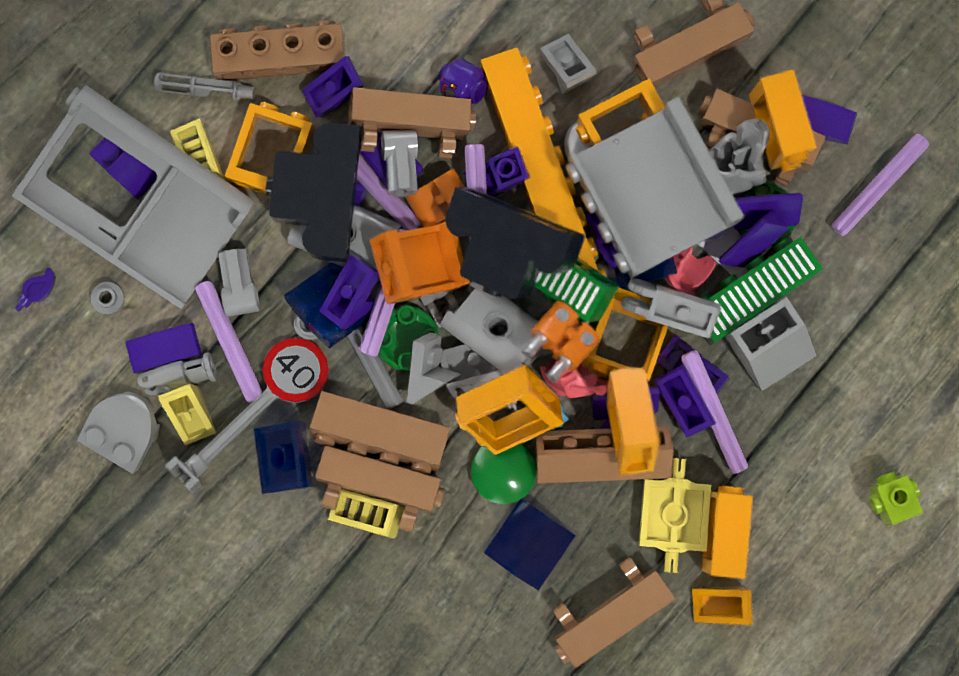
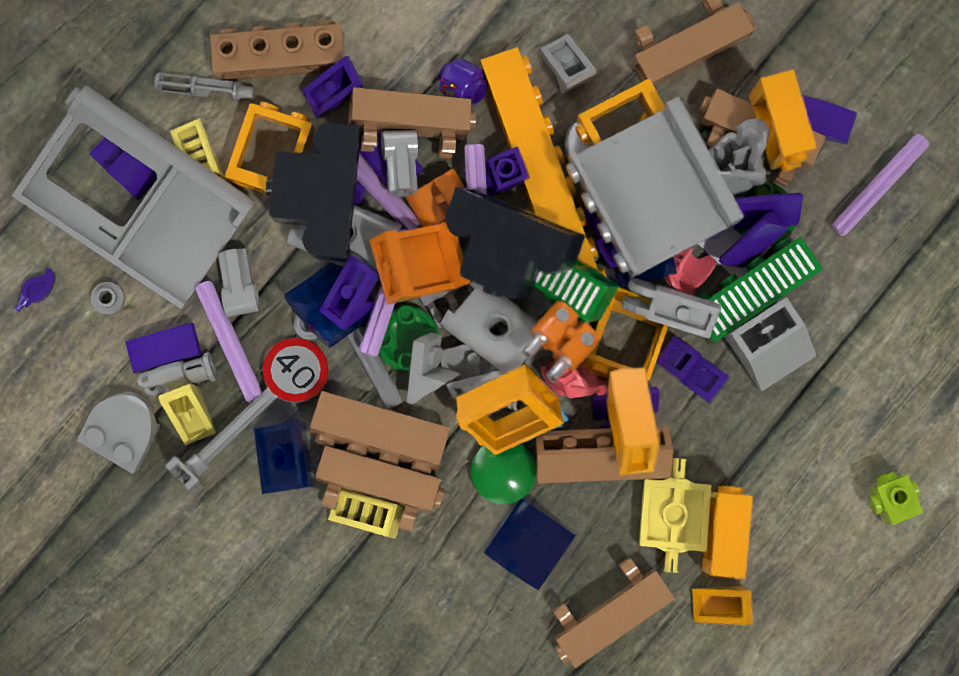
dark purple slope [654,365,716,438] -> none
lavender axle [681,350,748,474] -> none

